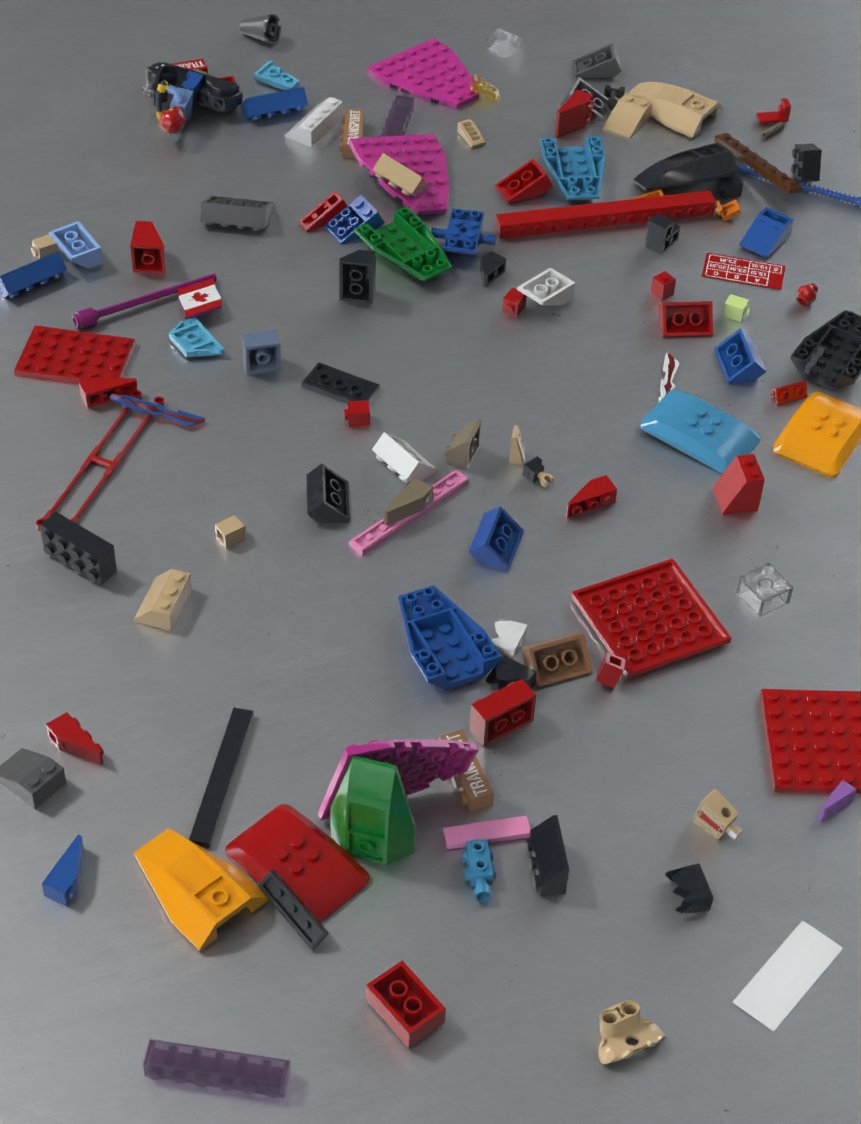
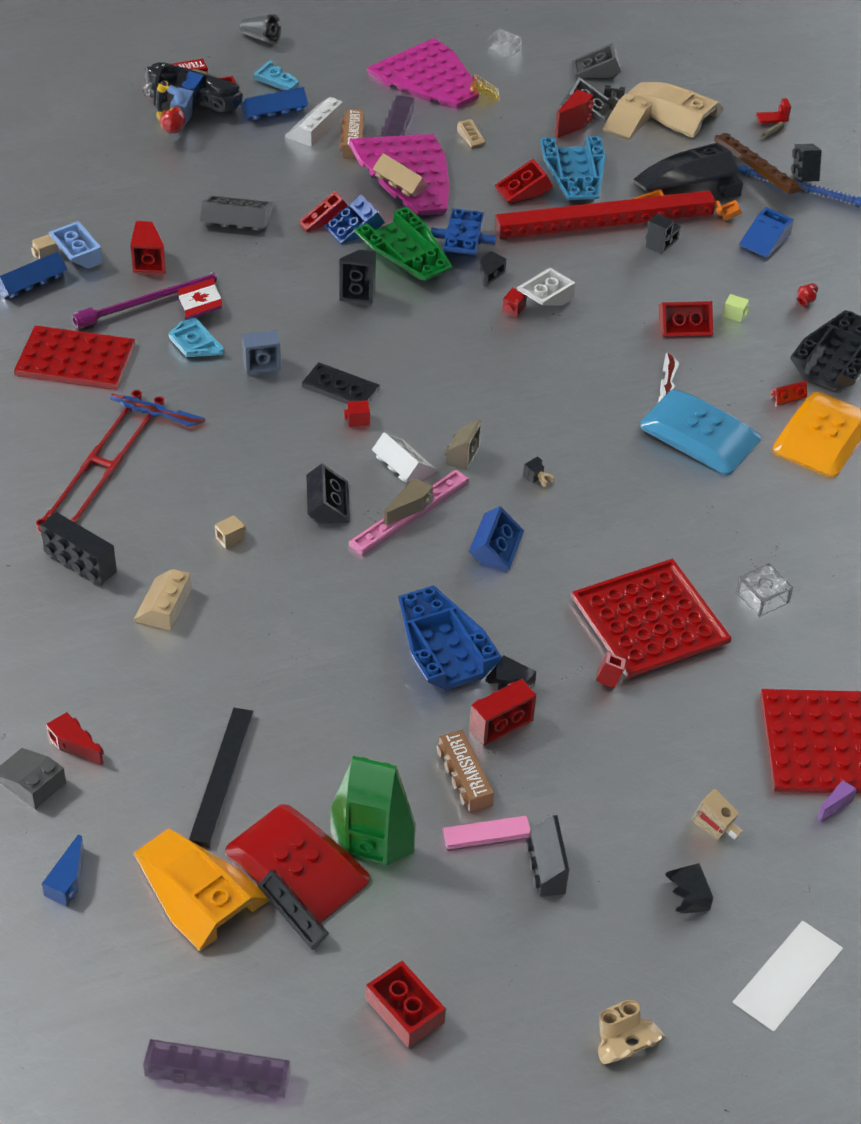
red slope [79,377,138,408] -> none
dark pink wing [318,739,478,821] -> none
dark azure brick [462,839,496,902] -> none
white piece [491,619,528,660] -> none
tan slope [509,425,526,465] -> none
medium nougat slope [521,632,593,687] -> none
red slope [566,475,617,518] -> none
red brick [650,271,676,301] -> none
red sticker [702,252,786,290] -> none
red slope [713,454,765,515] -> none
blue slope [714,328,767,384] -> none

